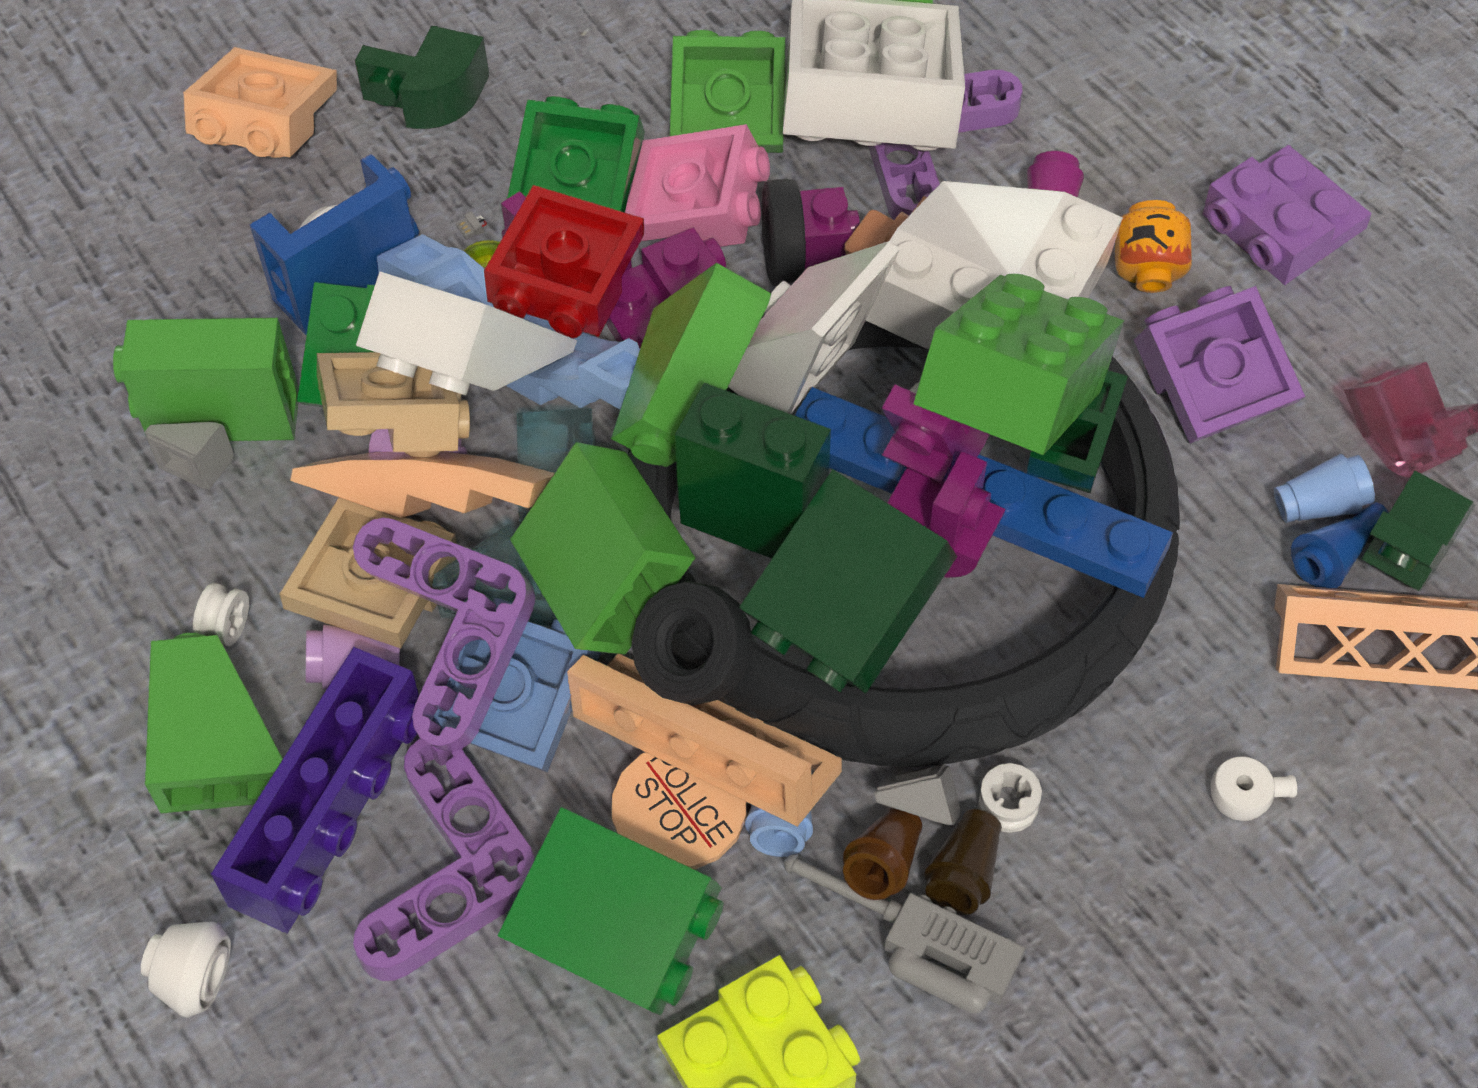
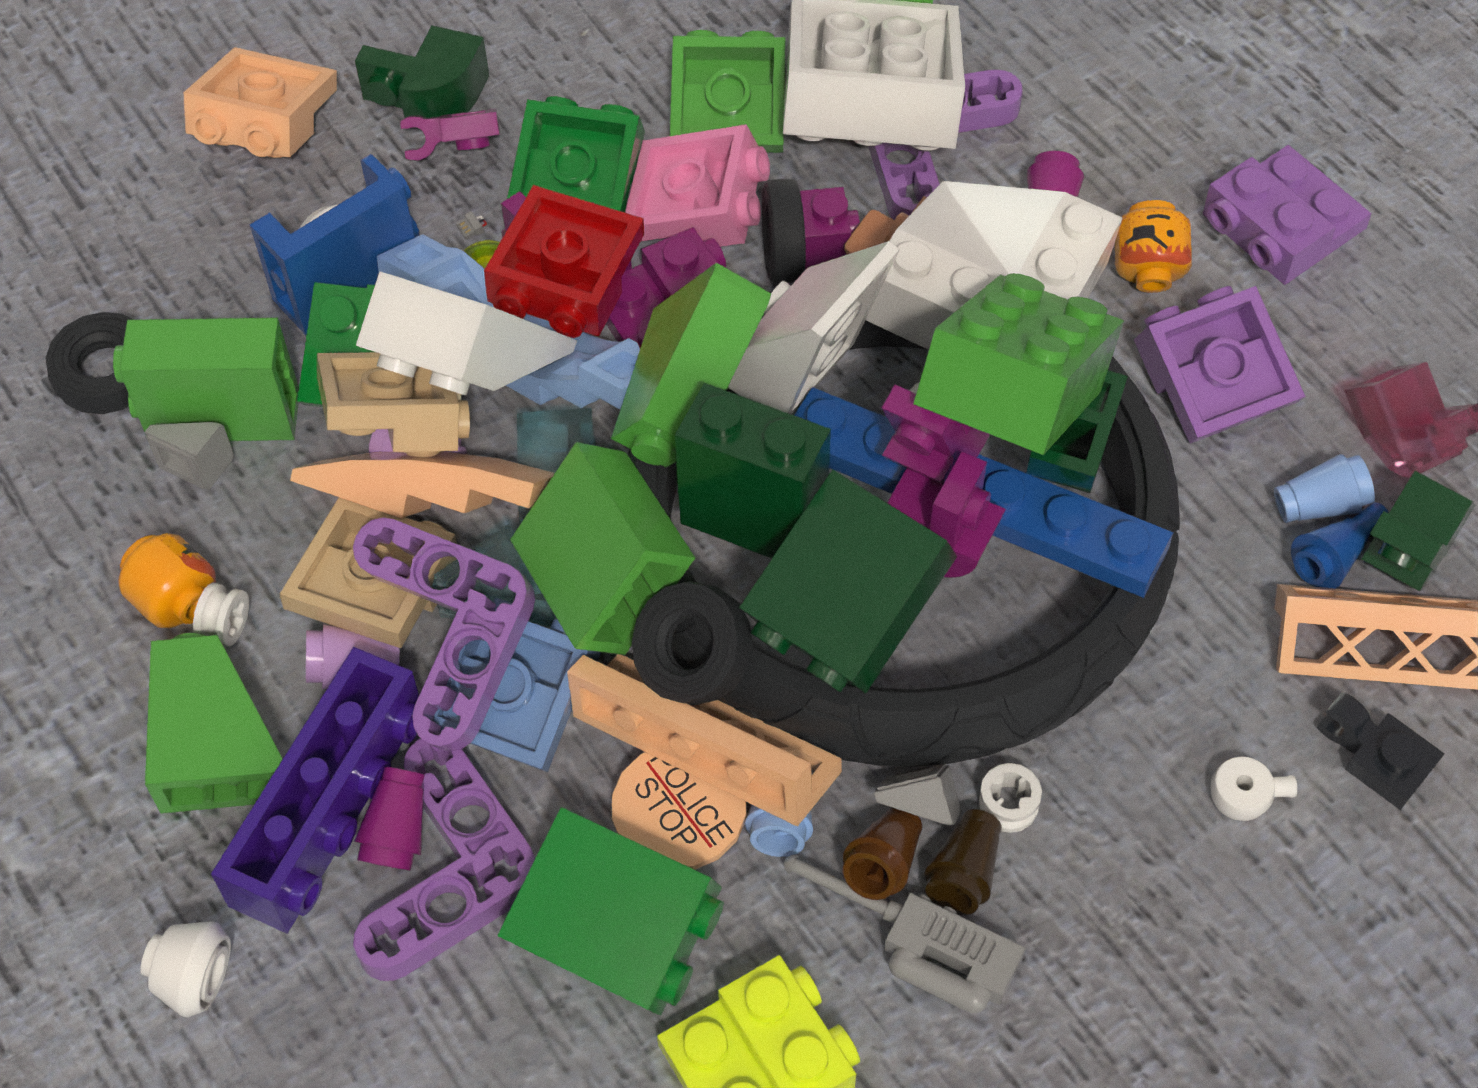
none -> black tyre [45,312,134,414]
none -> light orange head [118,533,216,628]
none -> magenta cone [354,767,425,871]
none -> magenta plate [400,108,500,160]
none -> black plate [1317,692,1445,811]

